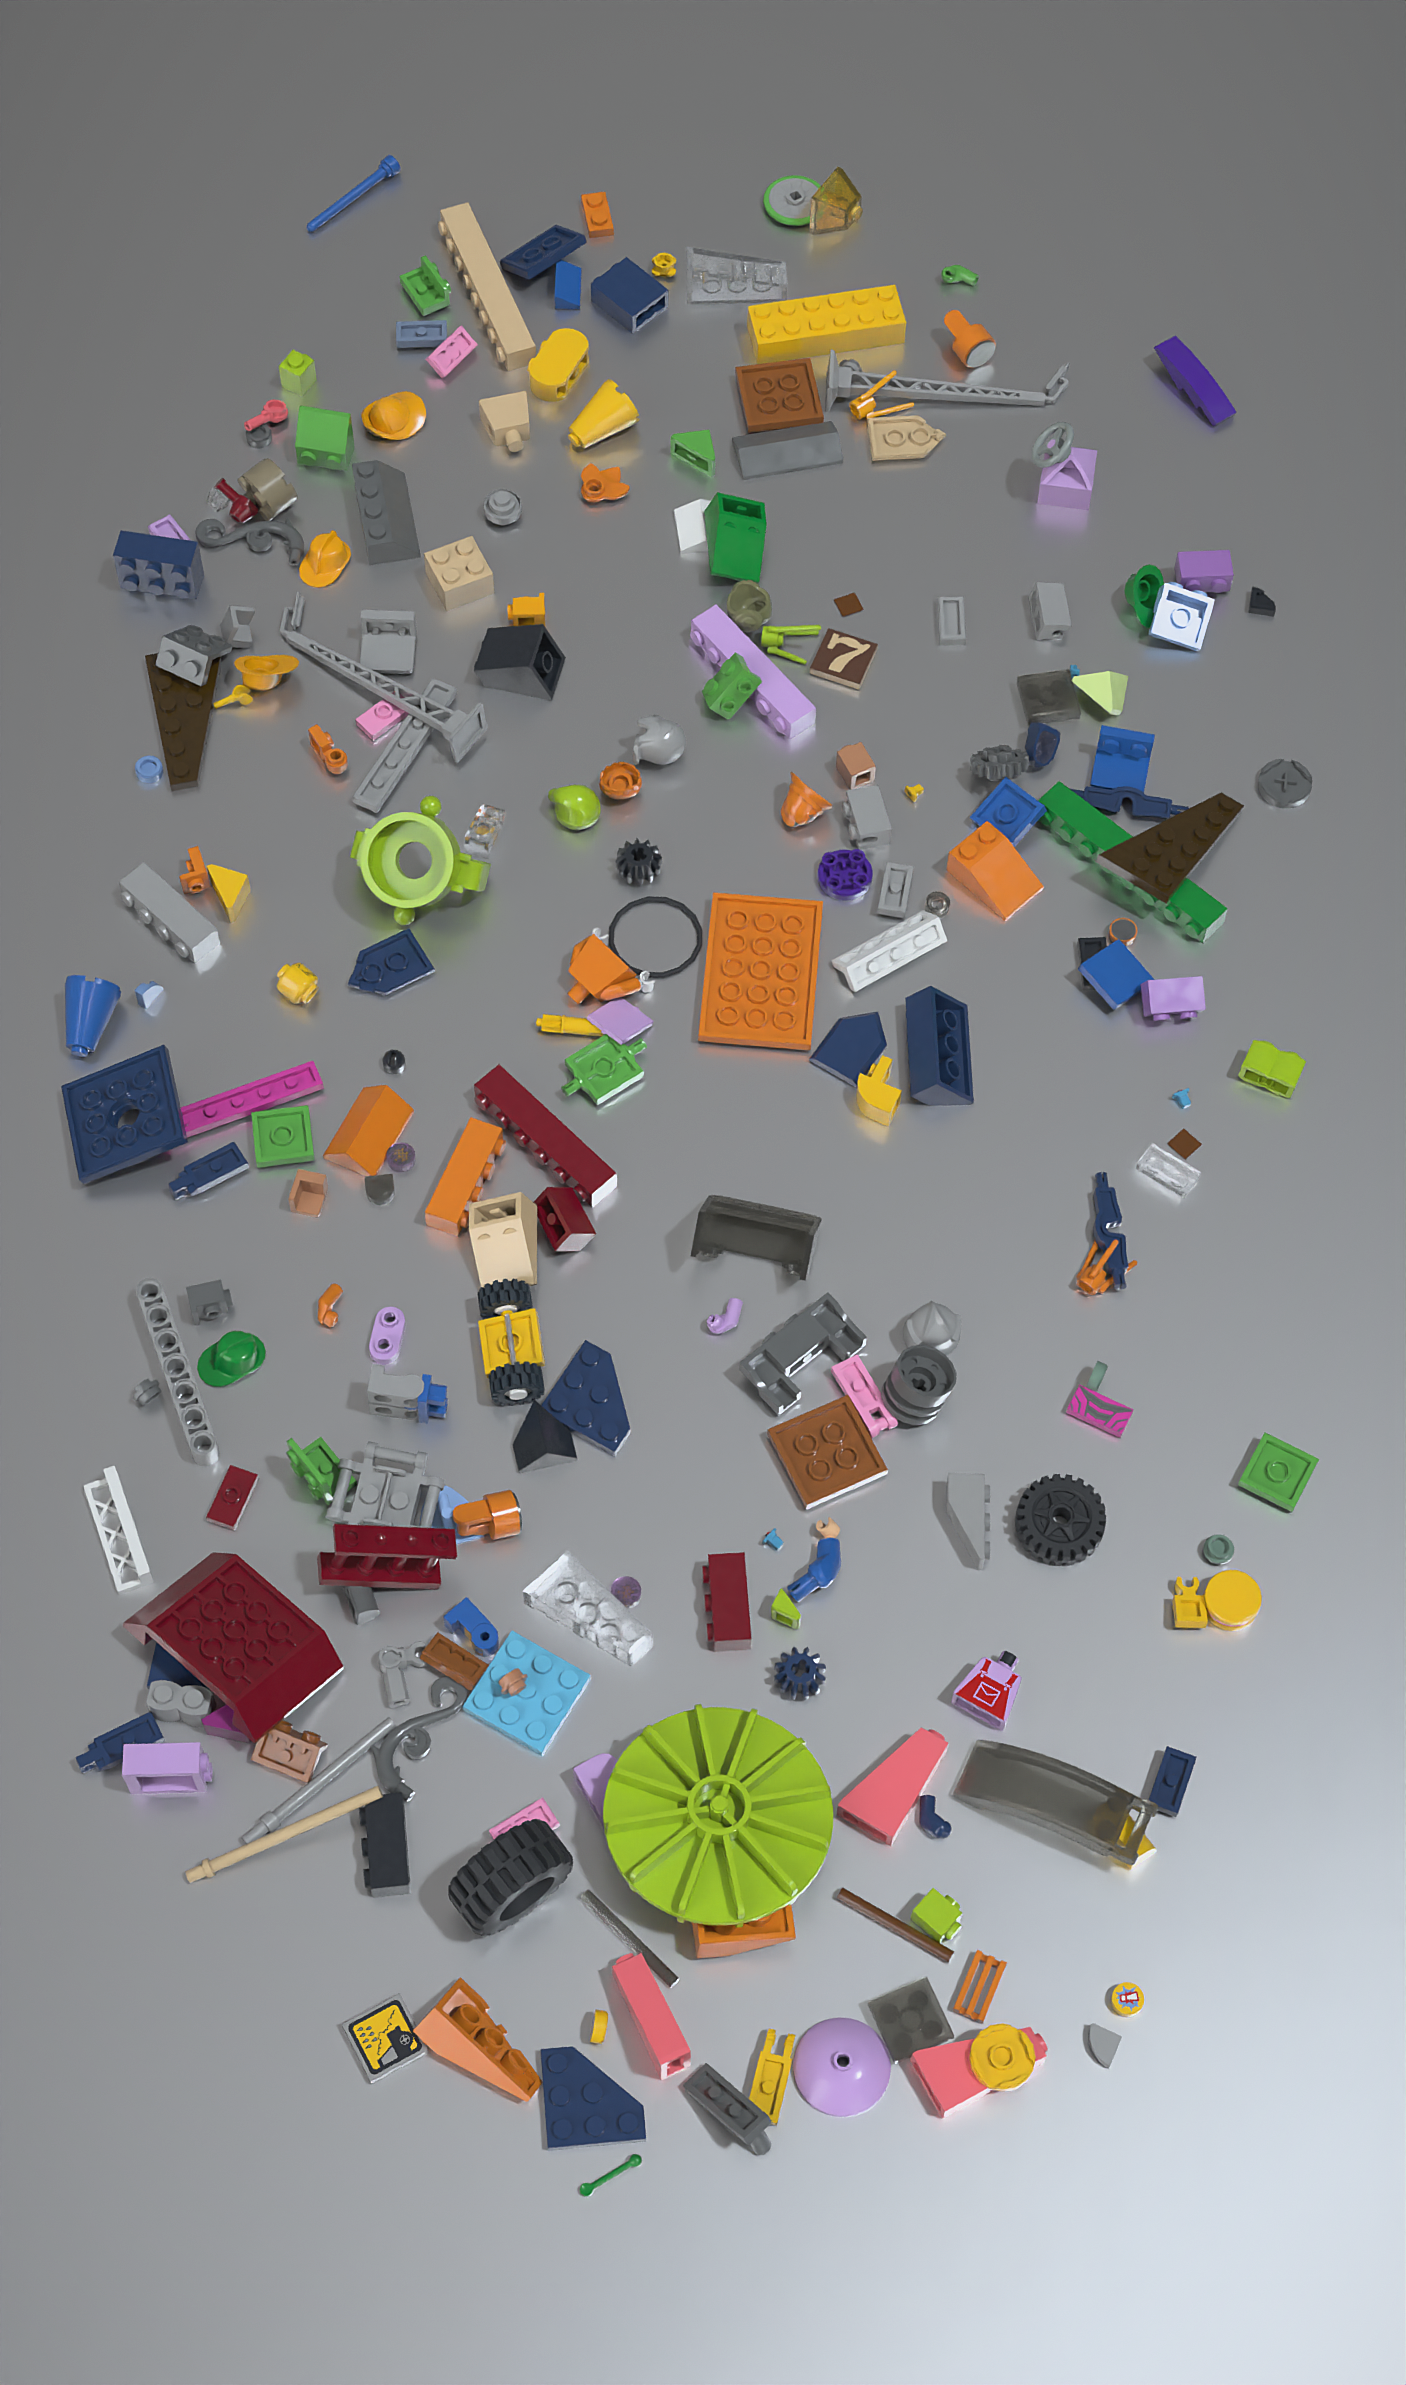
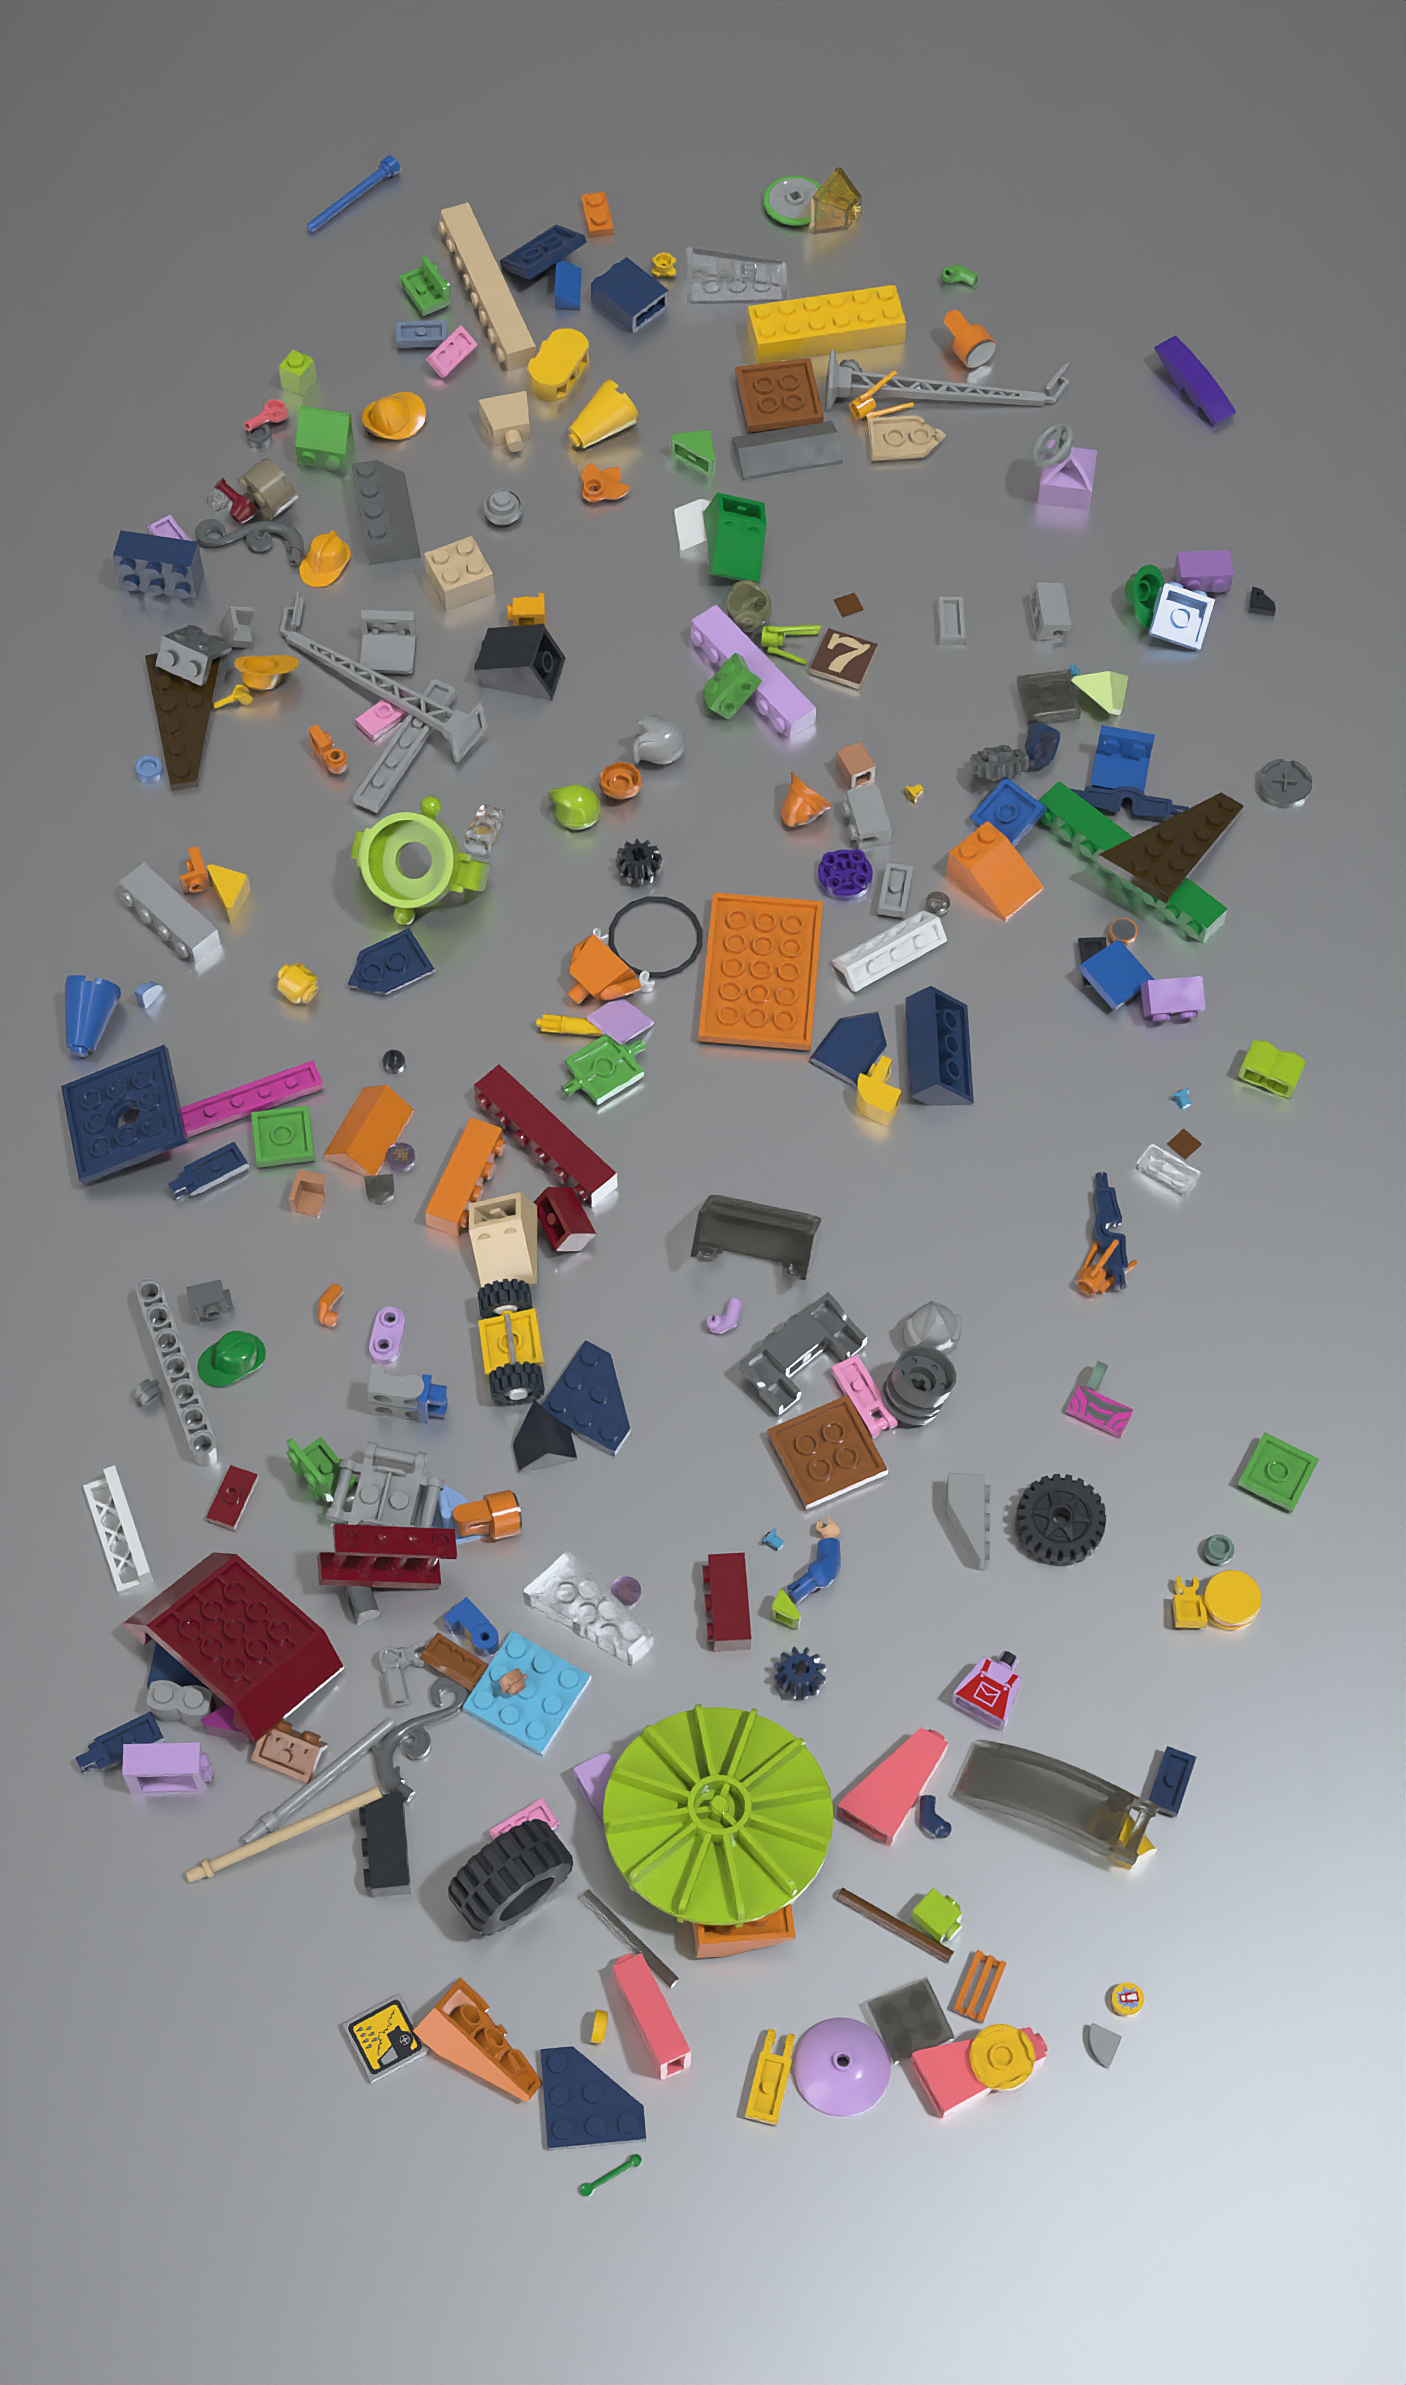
dark grey piece [683,2063,772,2155] -> none

